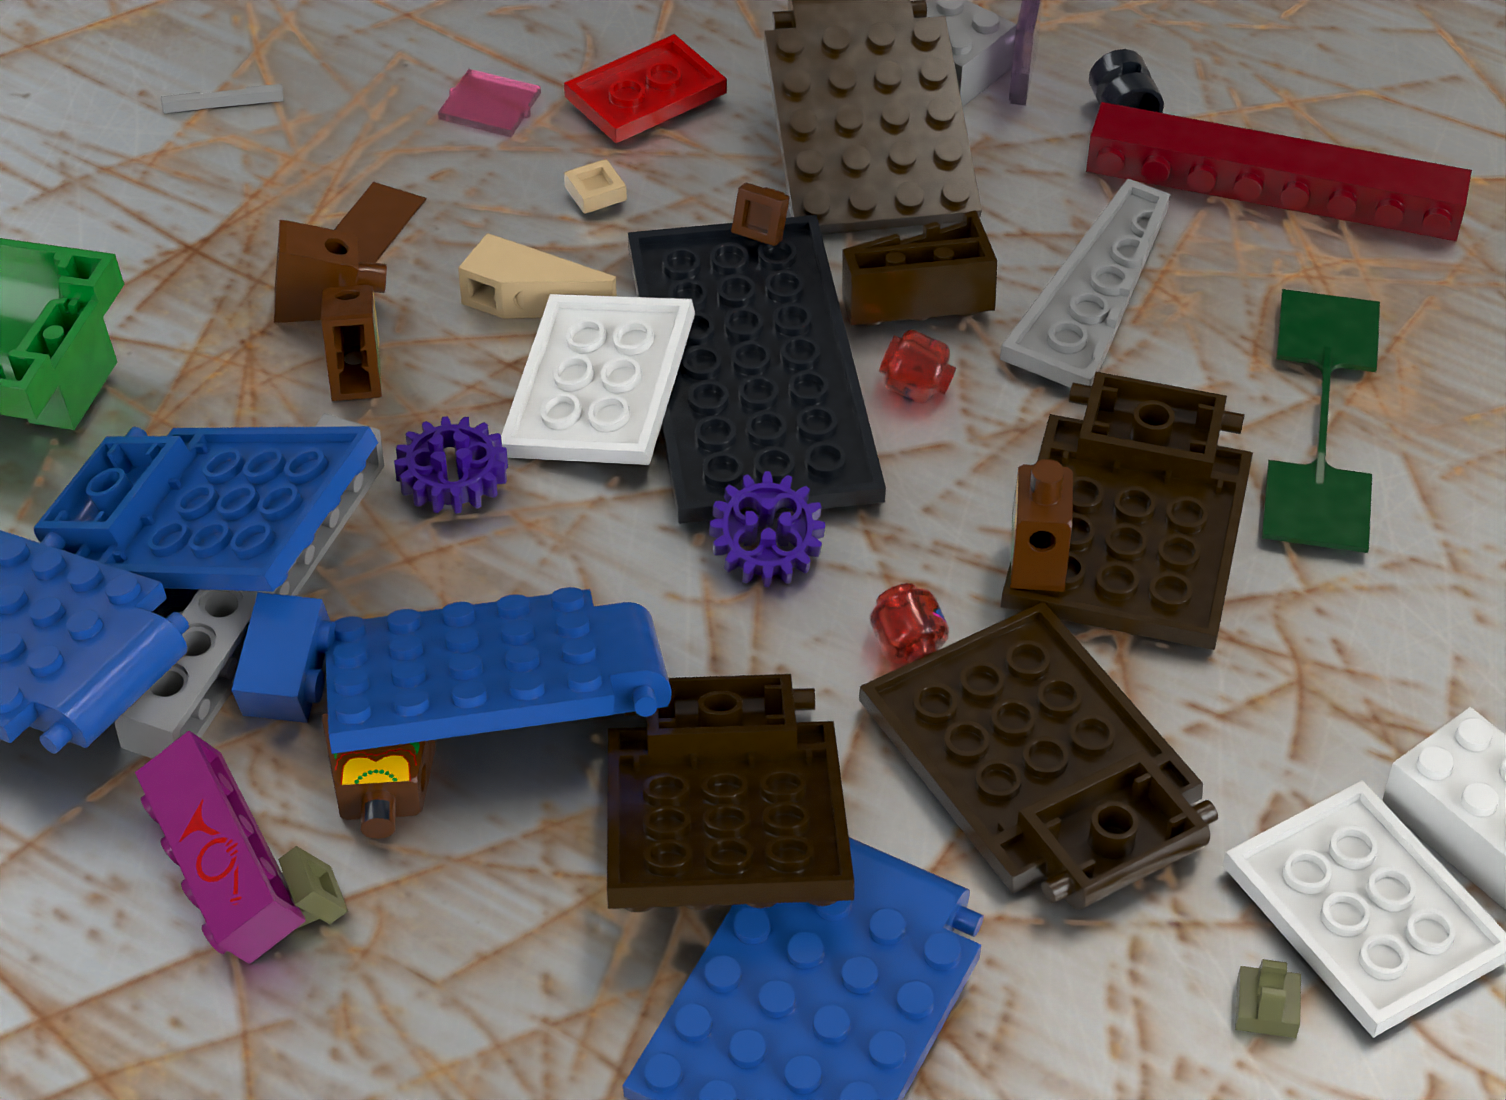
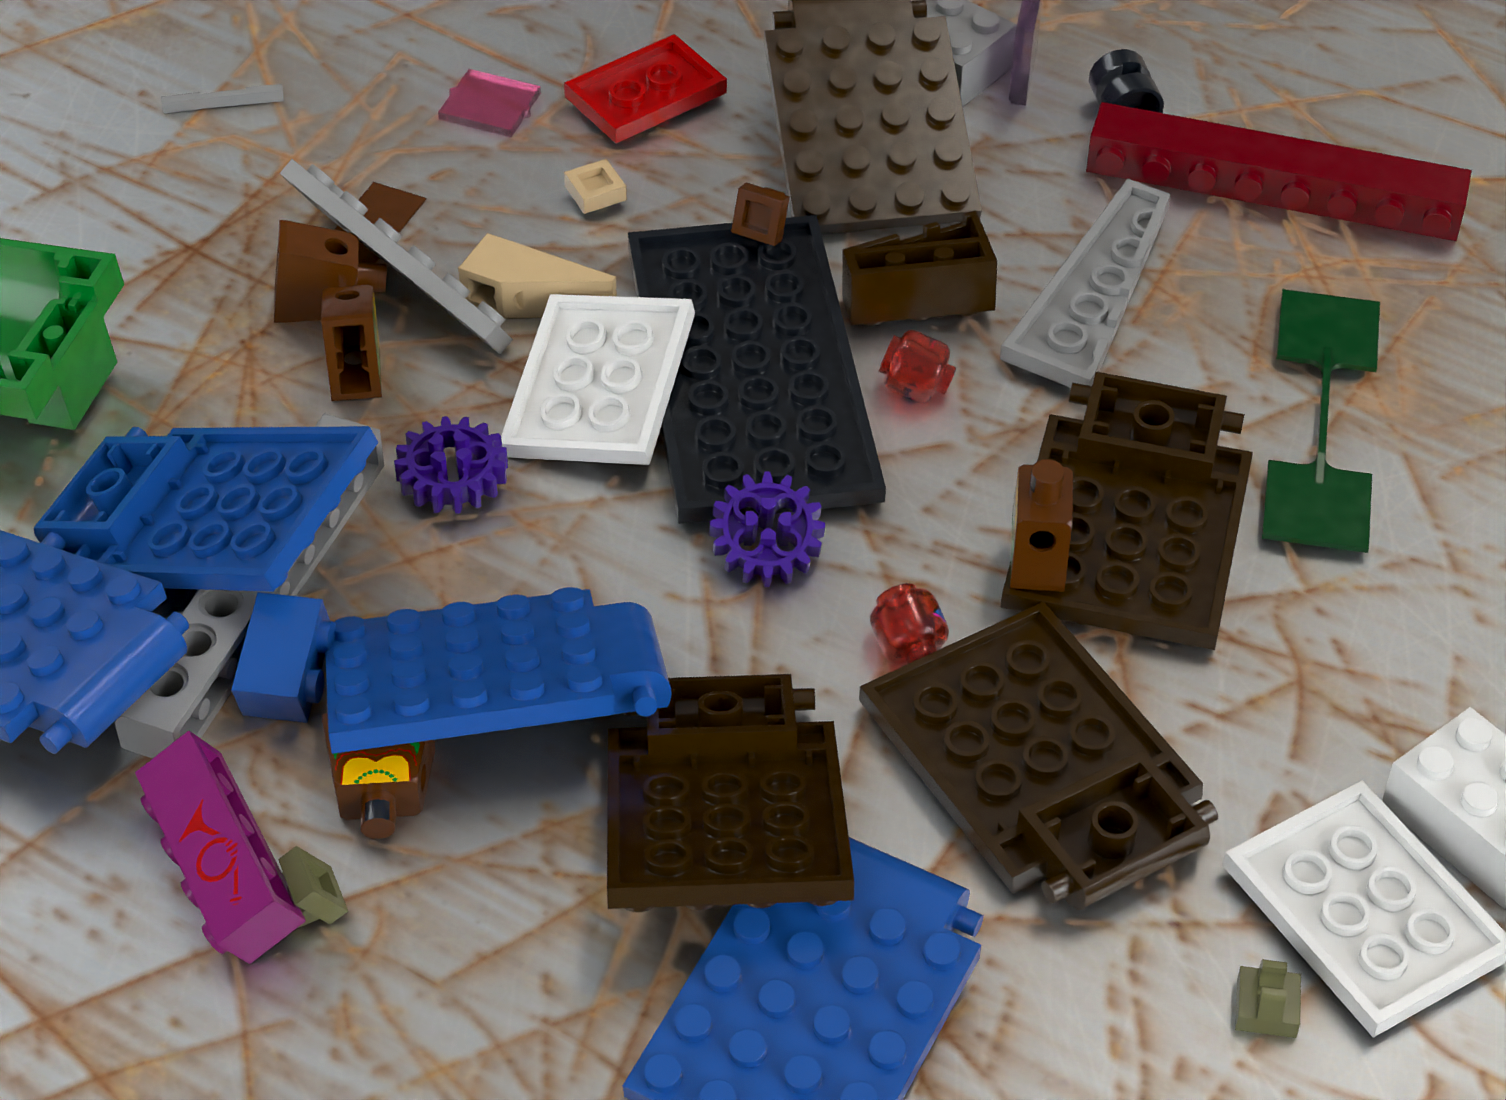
none -> light grey wing [280,159,513,355]

